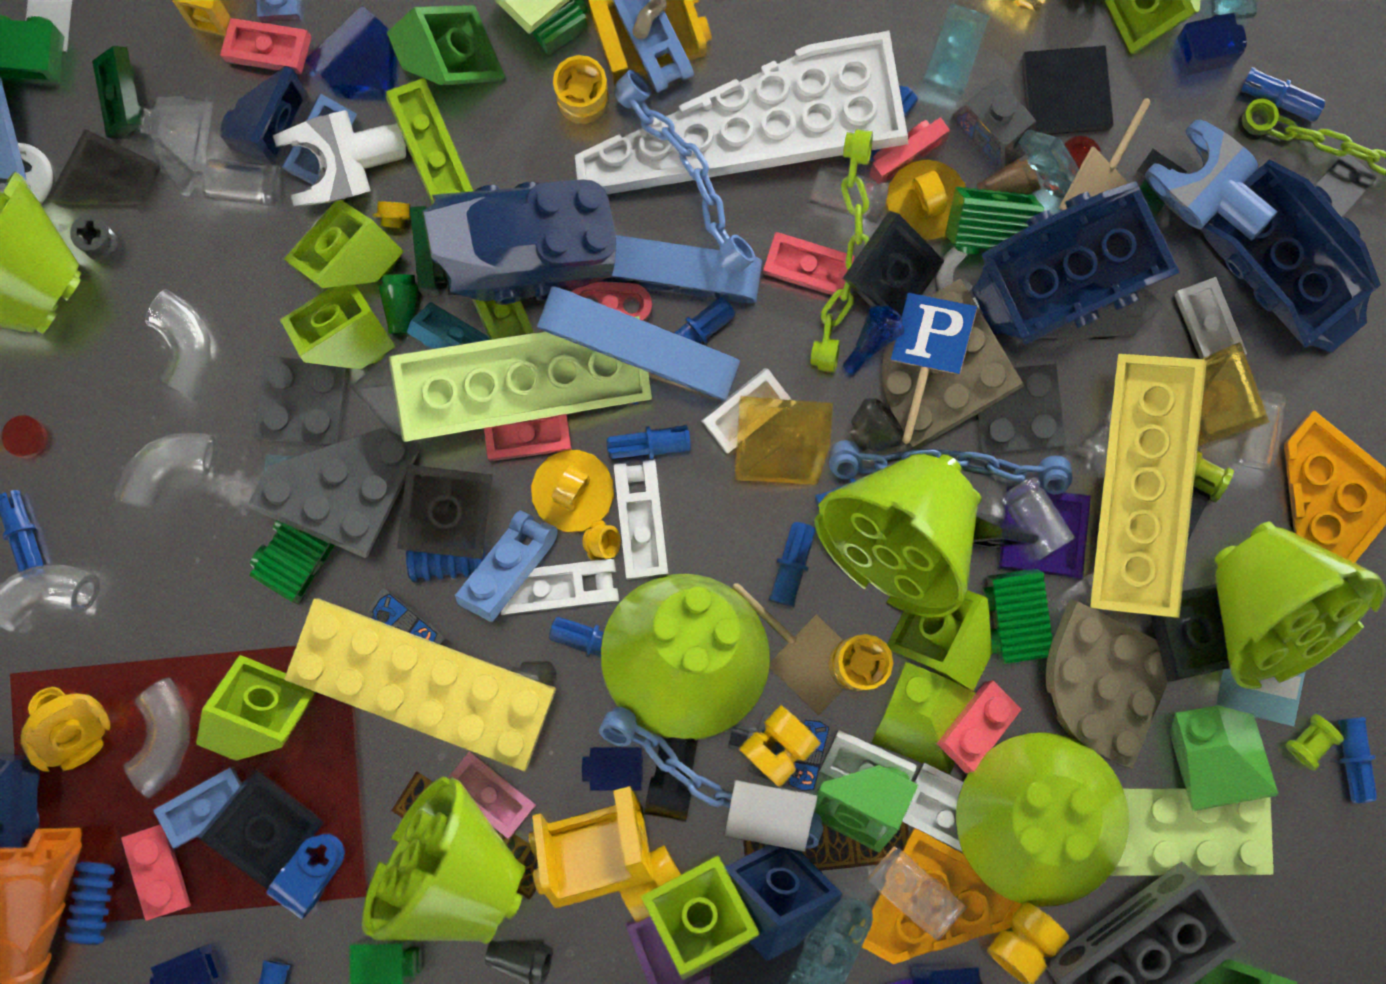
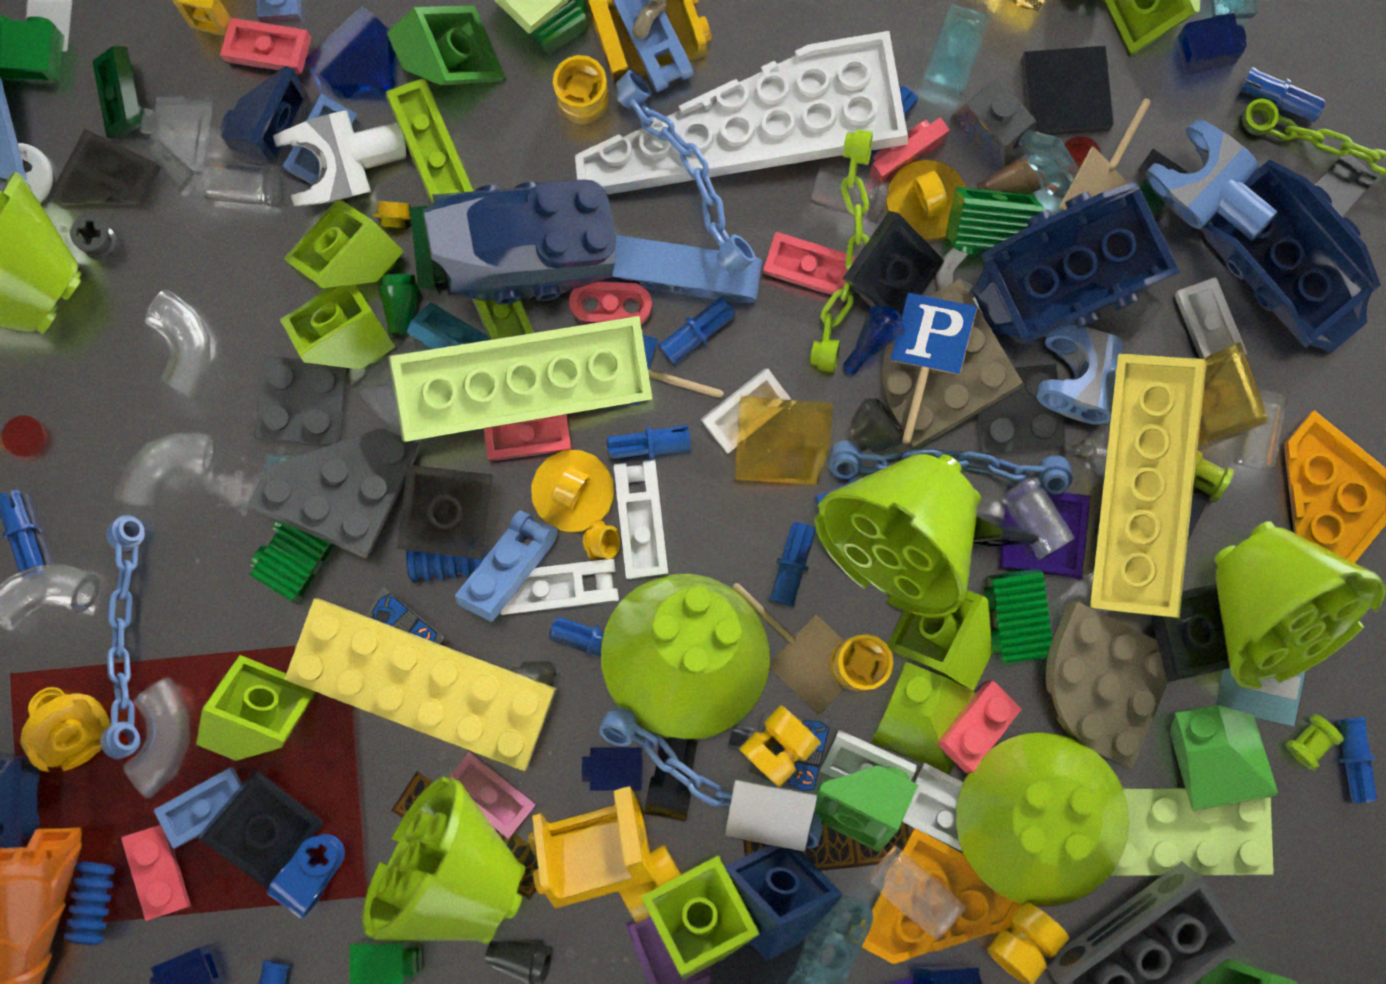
medium blue beam [537,287,740,401] -> none
none -> medium blue piece [100,515,145,759]
none -> medium blue connector [1037,325,1124,425]

